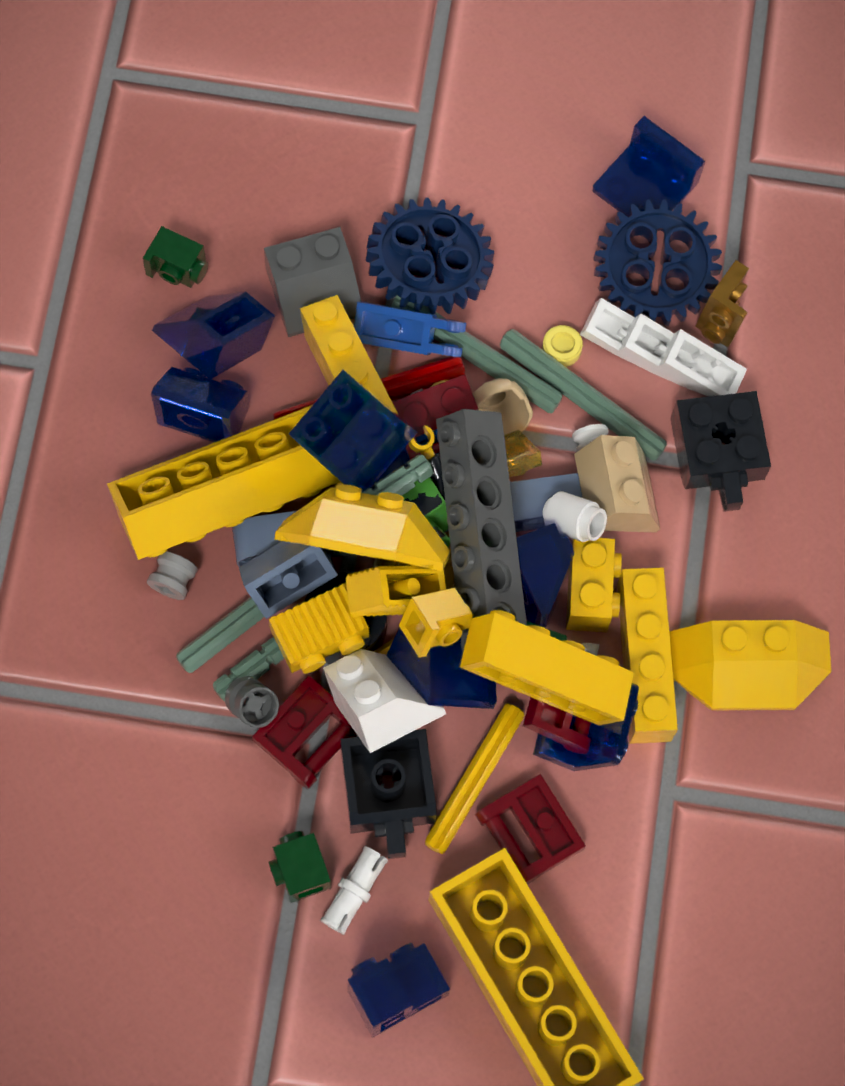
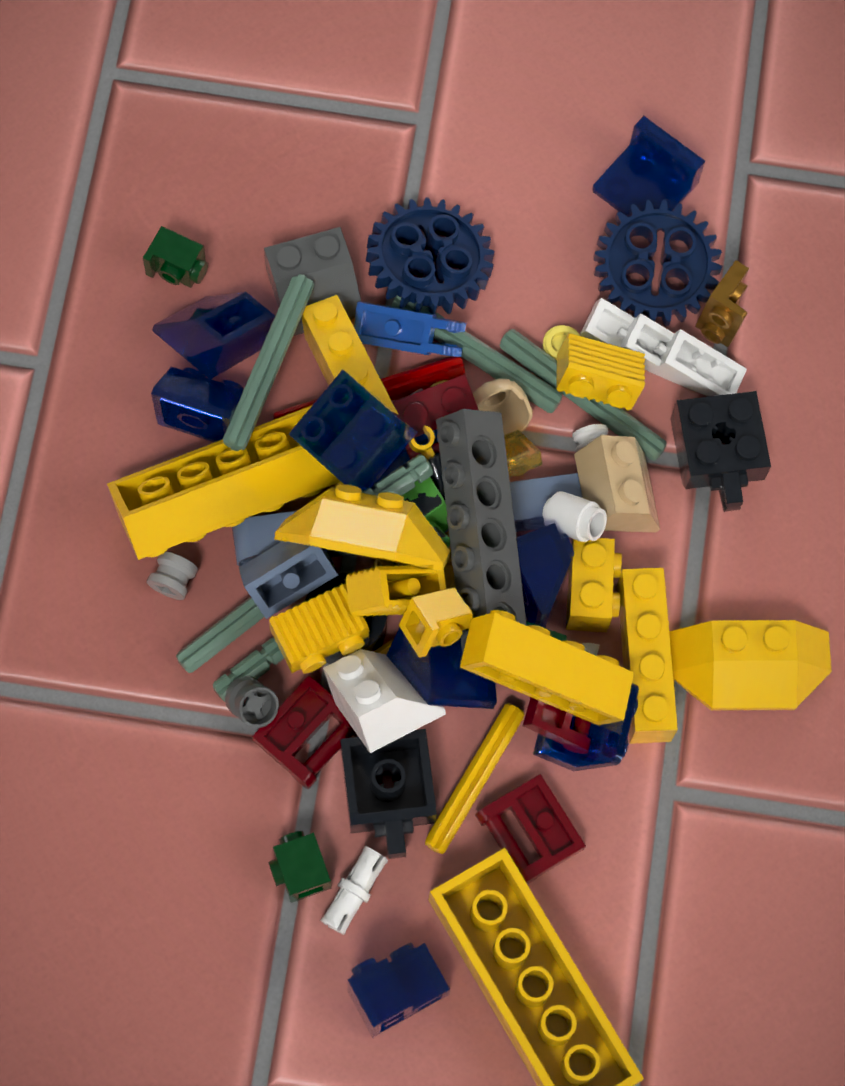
none -> sand green axle [223,274,314,451]
none -> yellow brick [556,333,645,411]

